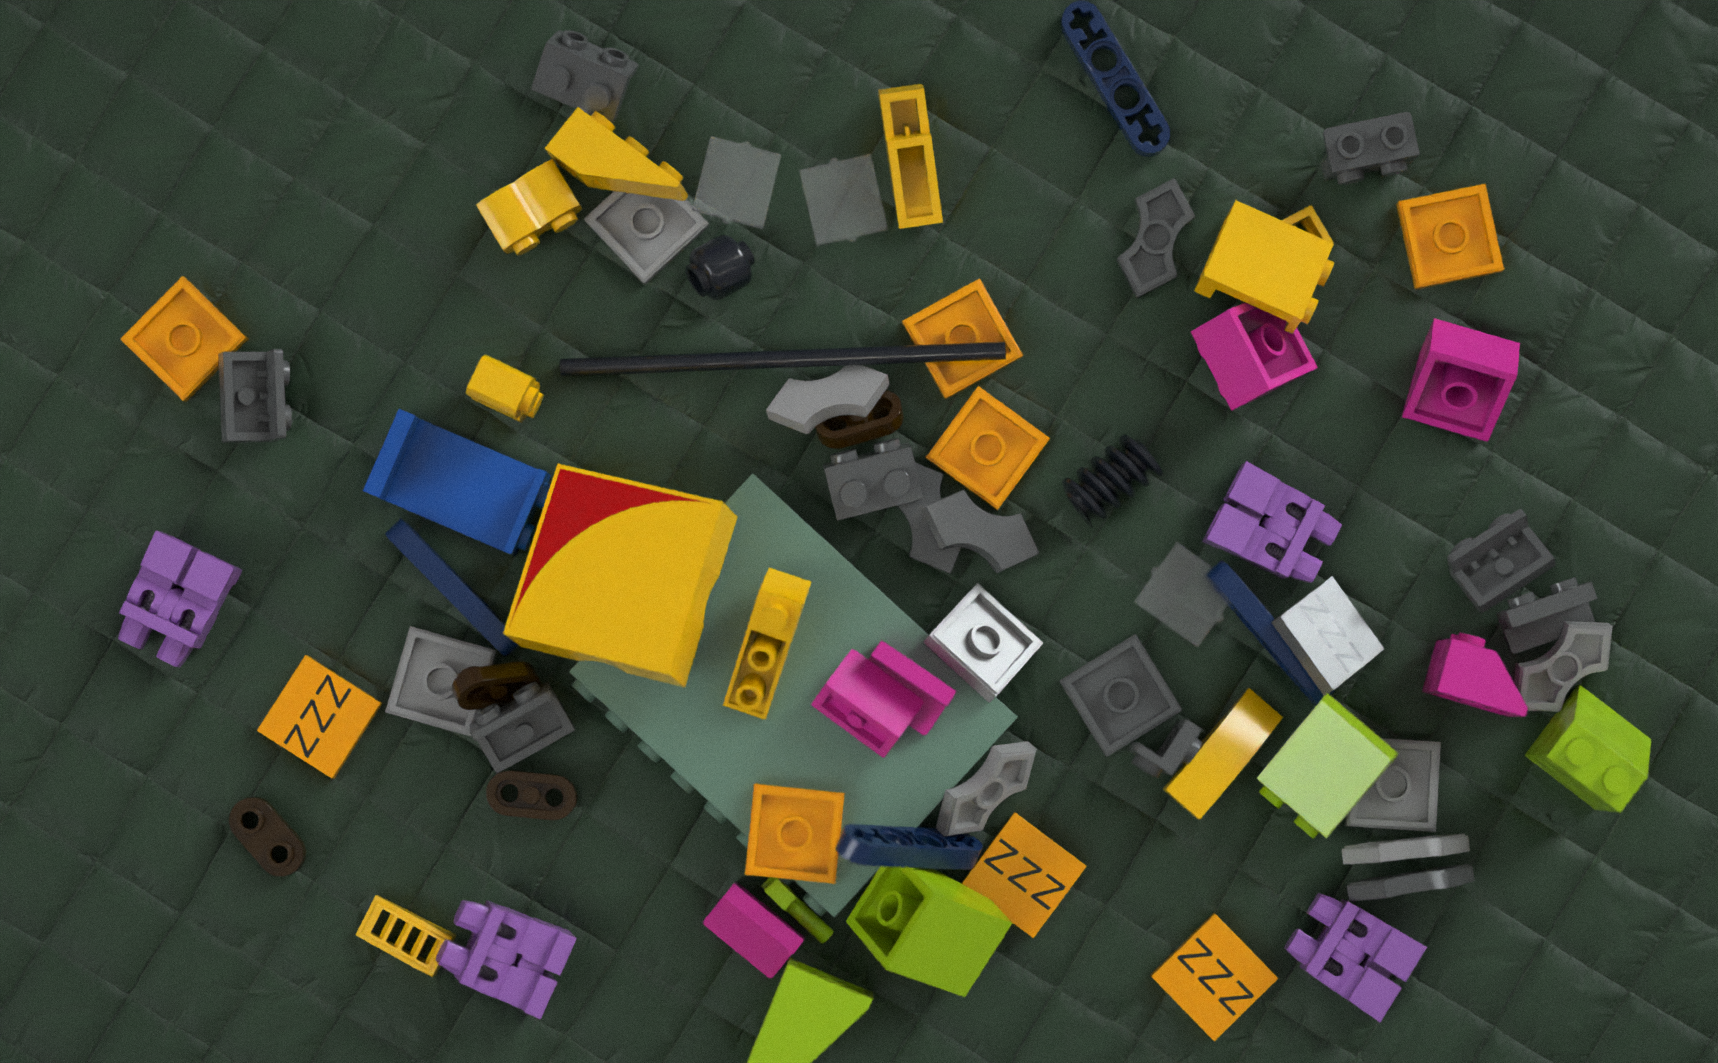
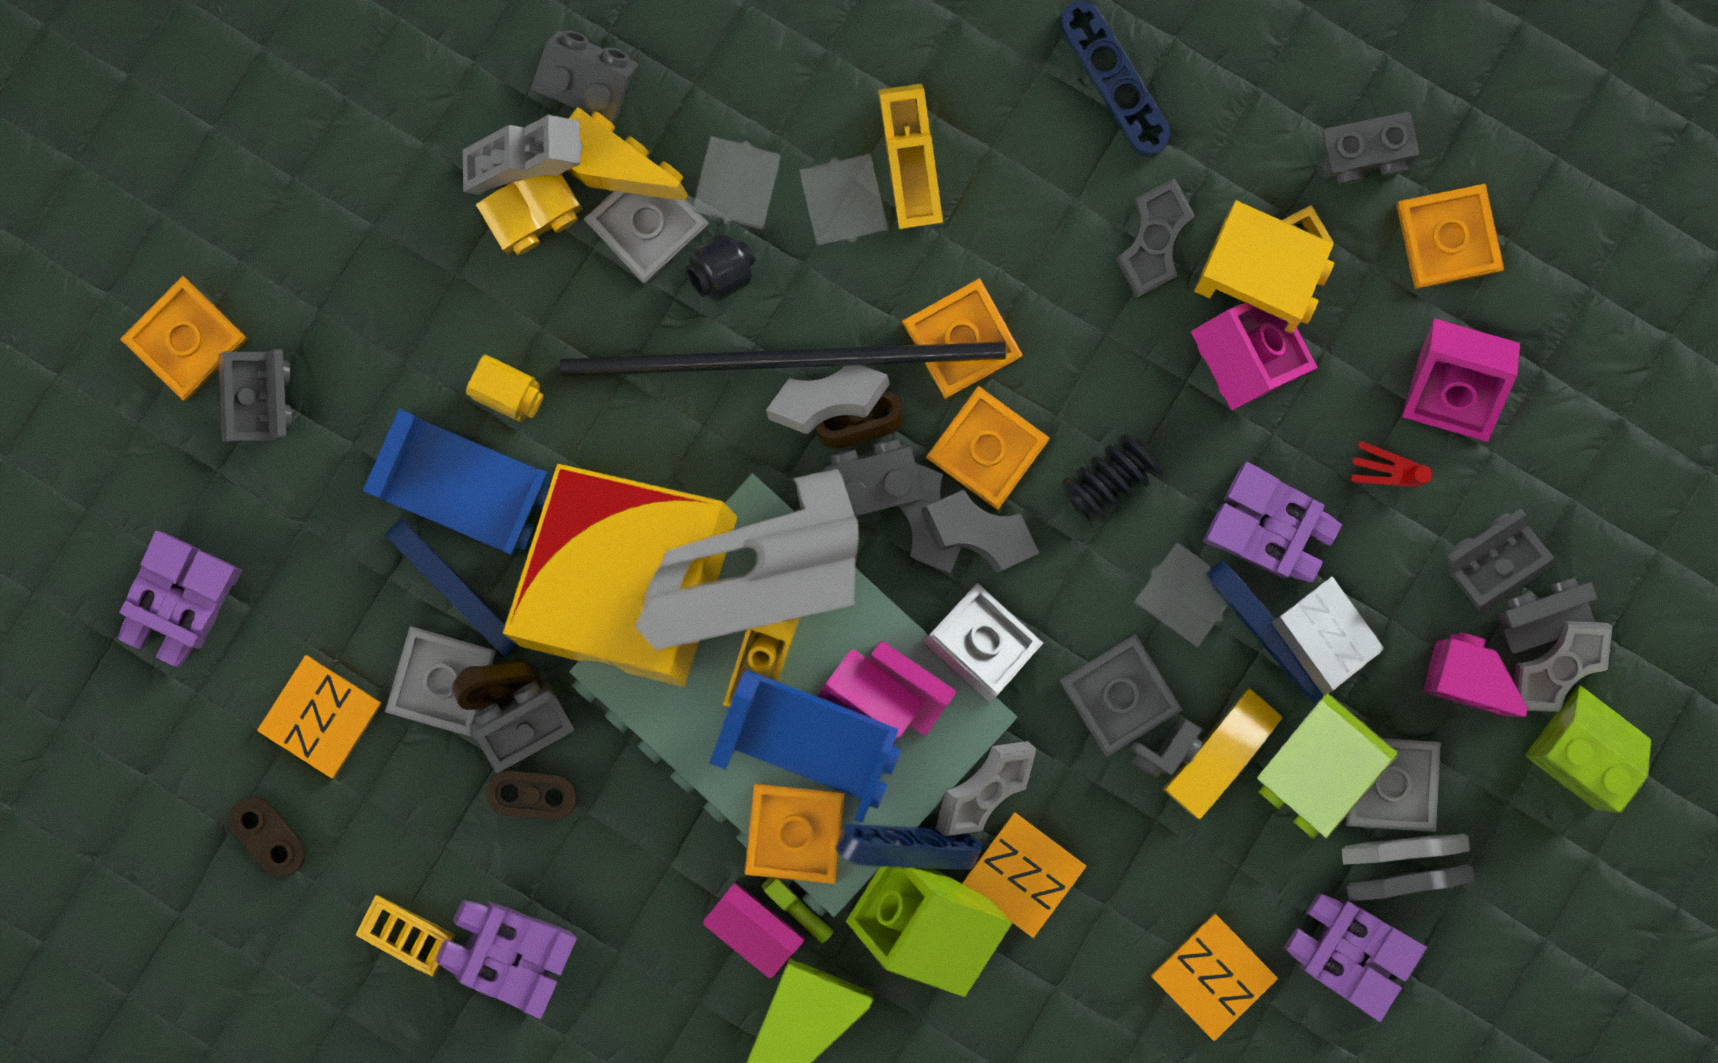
none -> light grey slope [463,115,582,195]
none -> light grey panel [635,469,858,650]
none -> blue panel [709,669,901,823]
none -> red piece [1350,441,1432,487]

